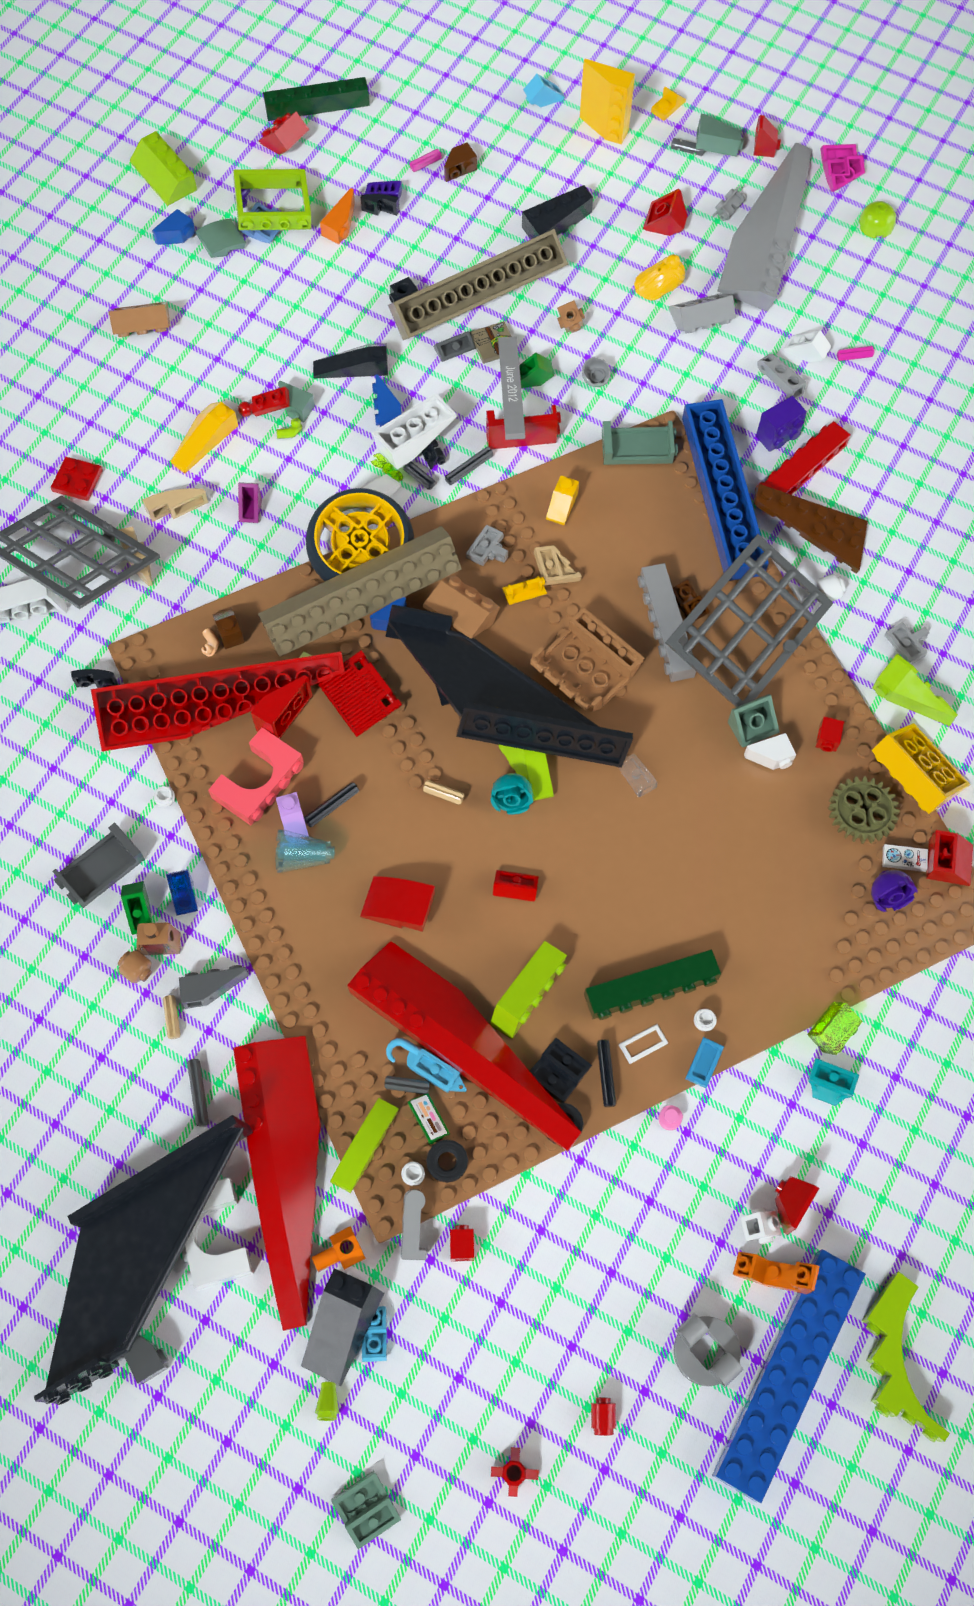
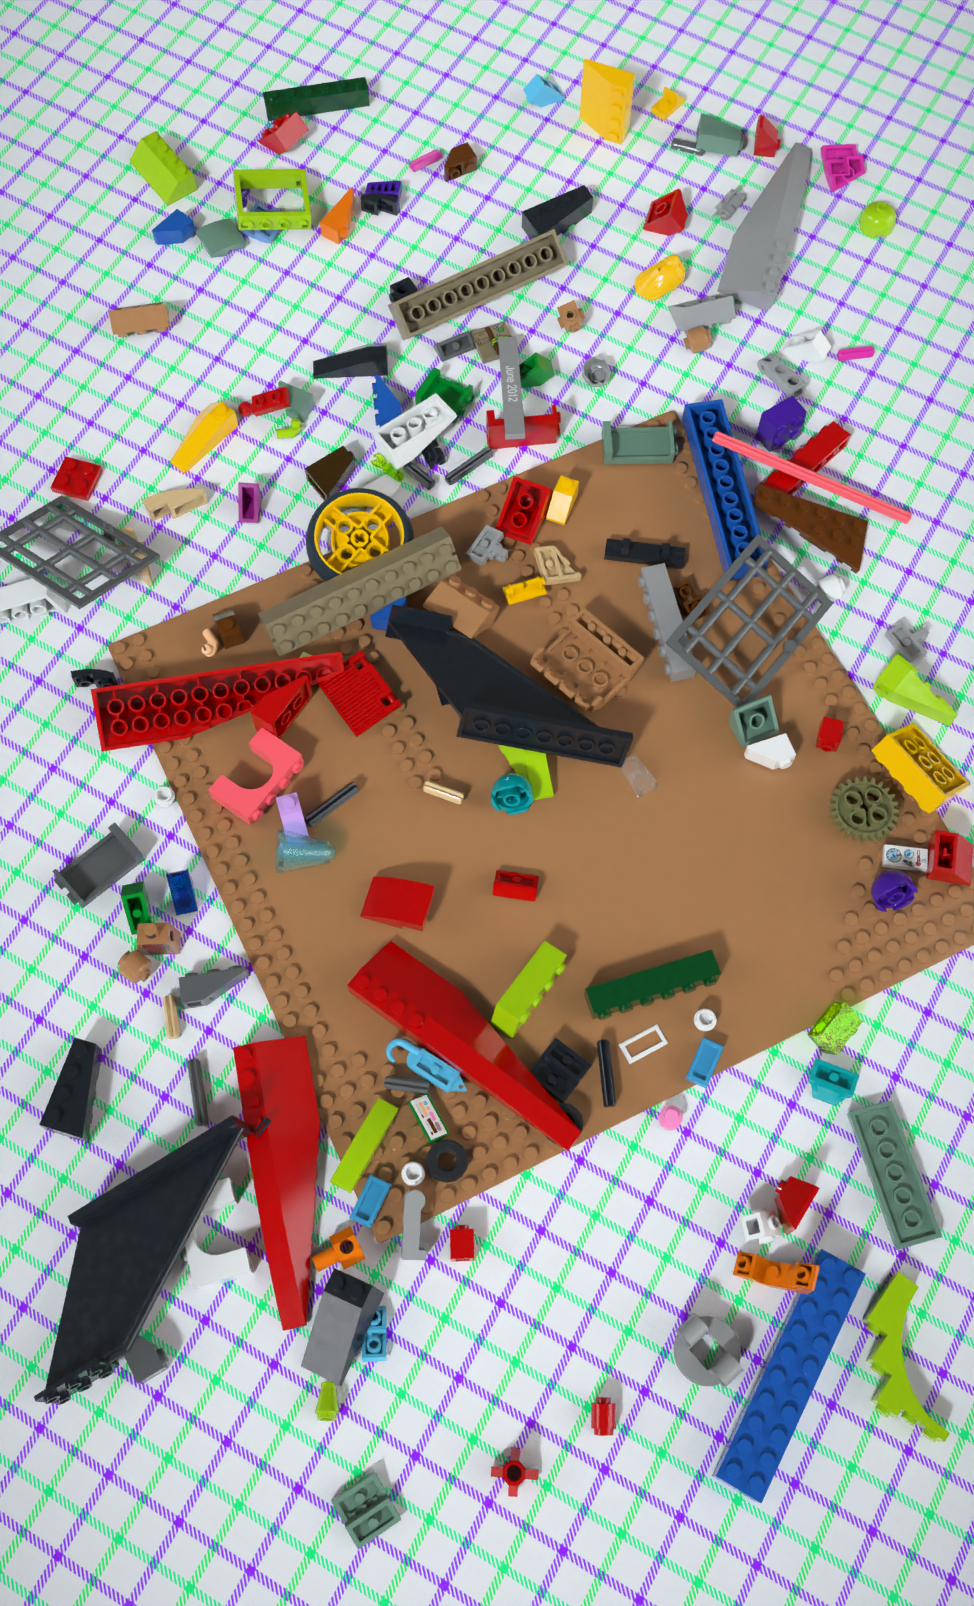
none -> black wedge [39,1038,102,1143]
none -> black piece [253,1117,272,1137]
none -> dark brown slope [305,446,356,501]
none -> dark azure tile [349,1174,392,1229]
none -> green panel [415,367,475,424]
none -> red slope [496,476,554,545]
none -> black hinge [604,538,686,569]
none -> medium nougat head [683,326,712,354]
none -> coral axle [712,431,912,524]
none -> sand green plate [847,1100,942,1250]

